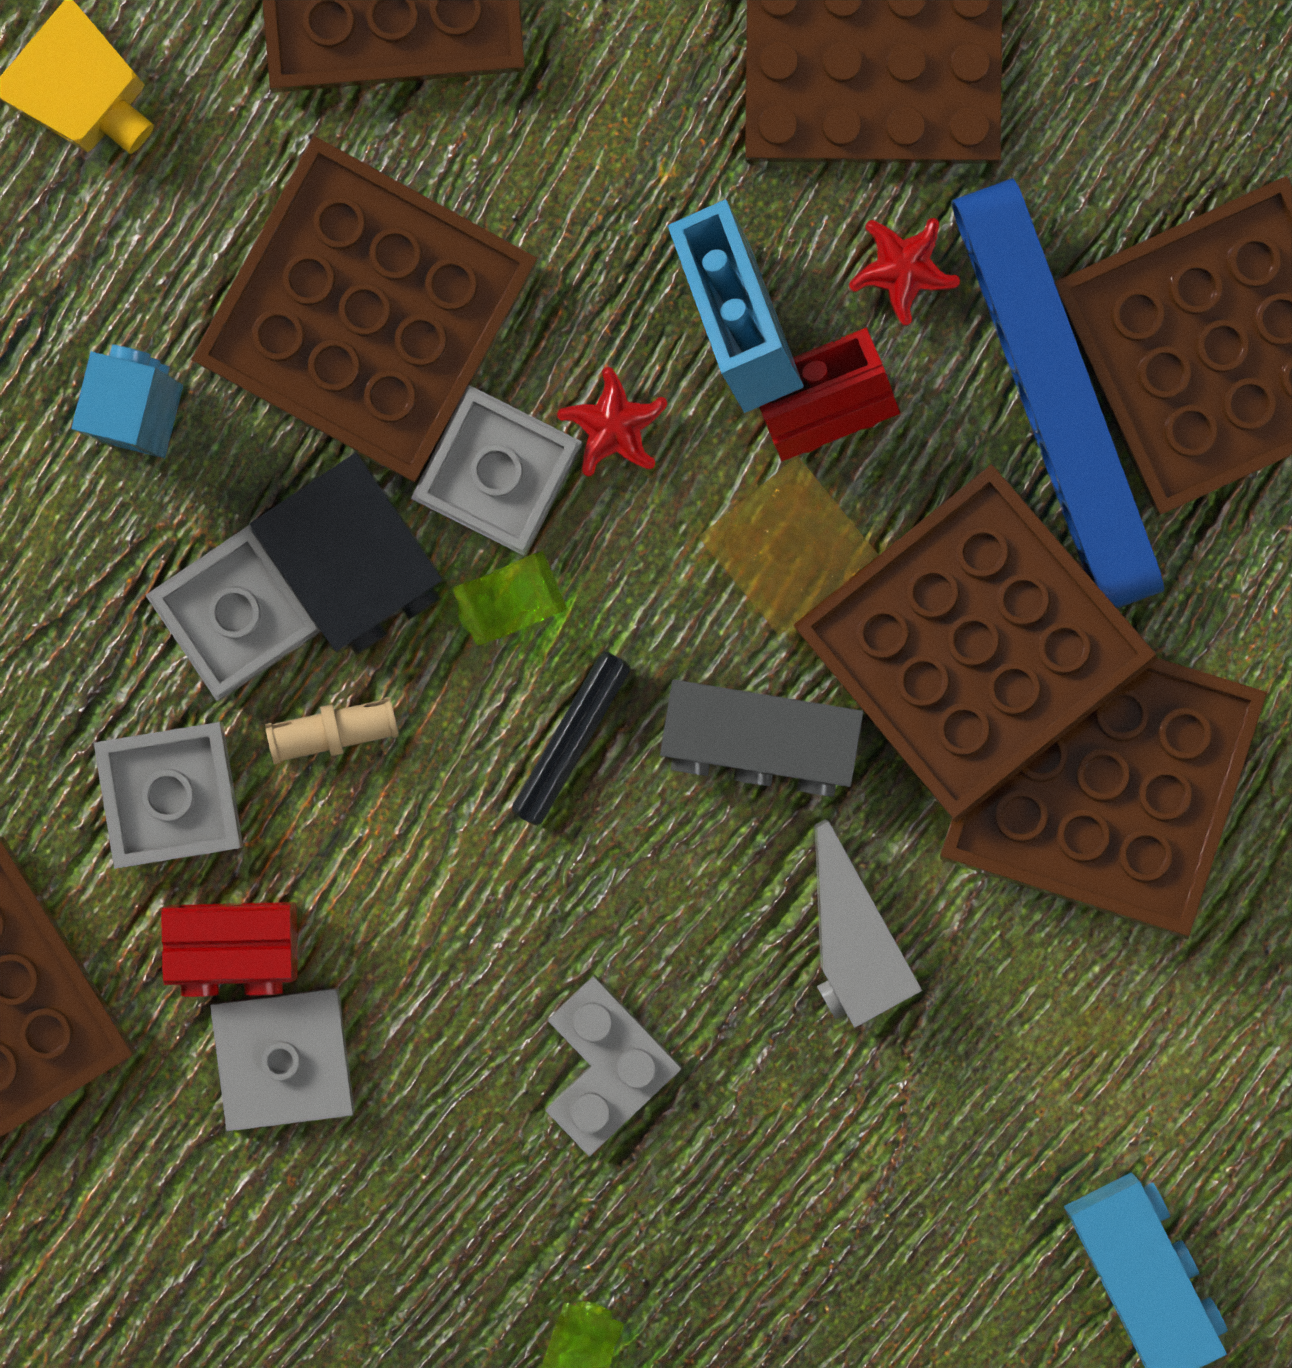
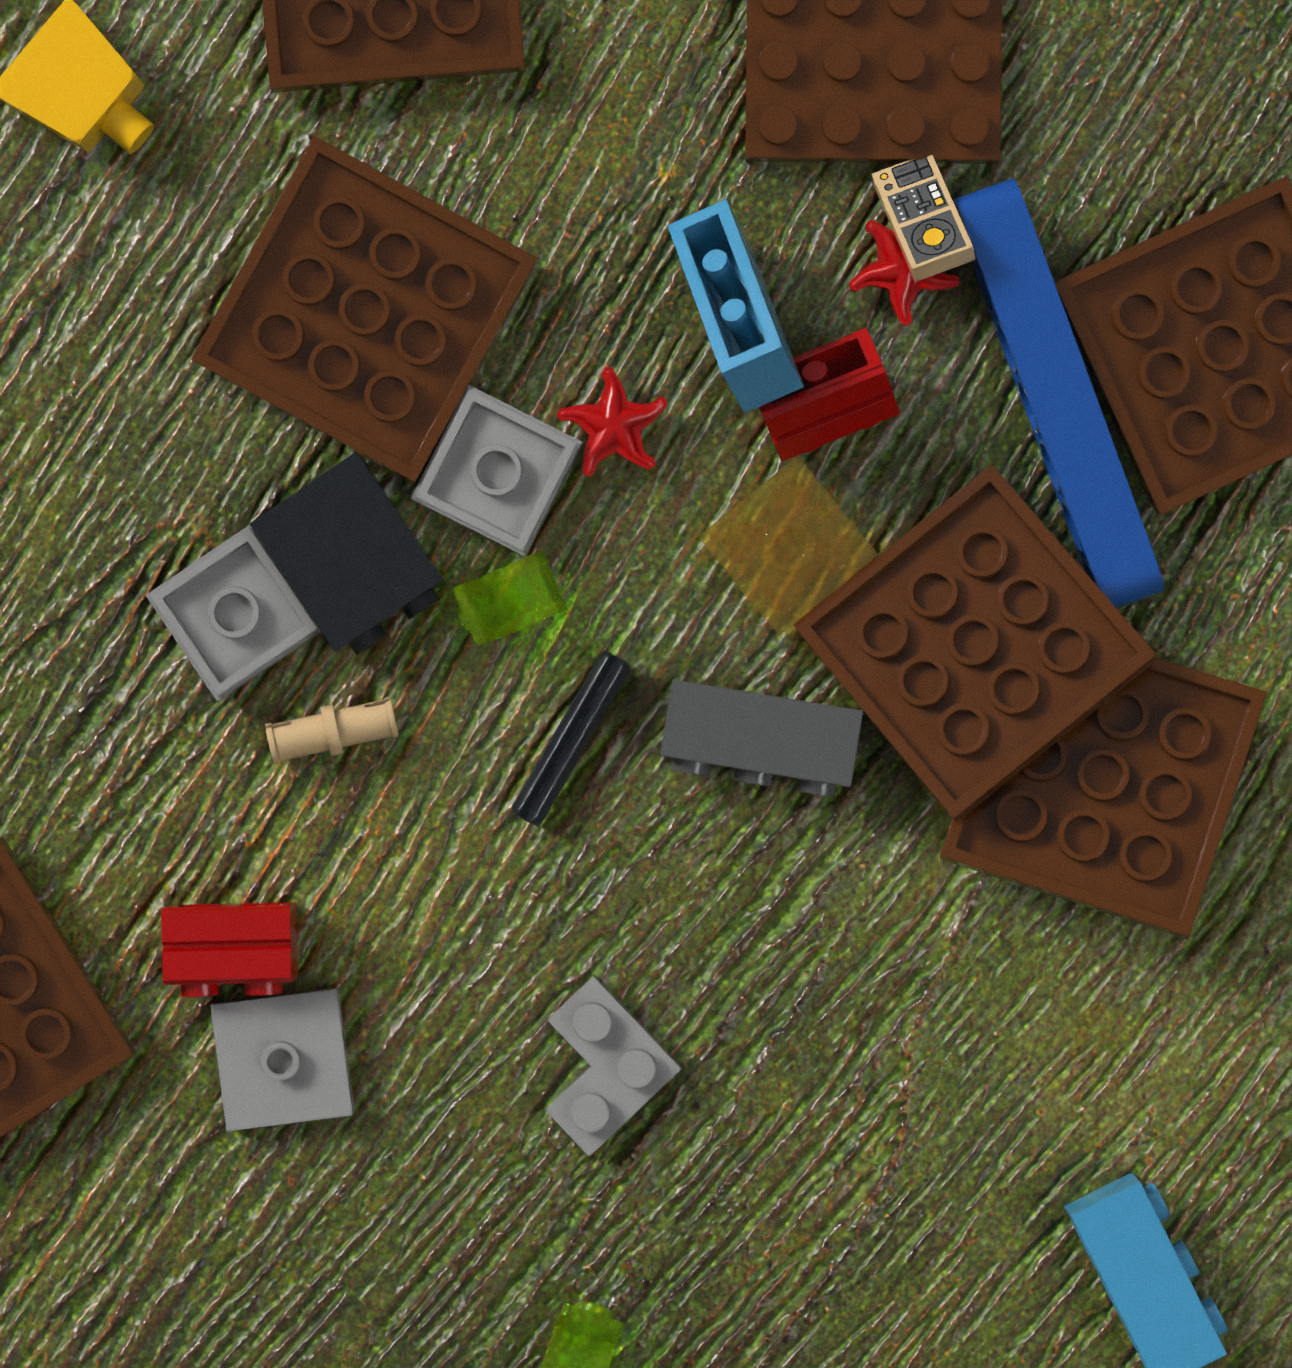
dark azure brick [71,344,183,459] -> none
light grey plate [94,722,243,869] -> none
light grey slope [815,819,922,1028] -> none
none -> tile [871,155,976,282]

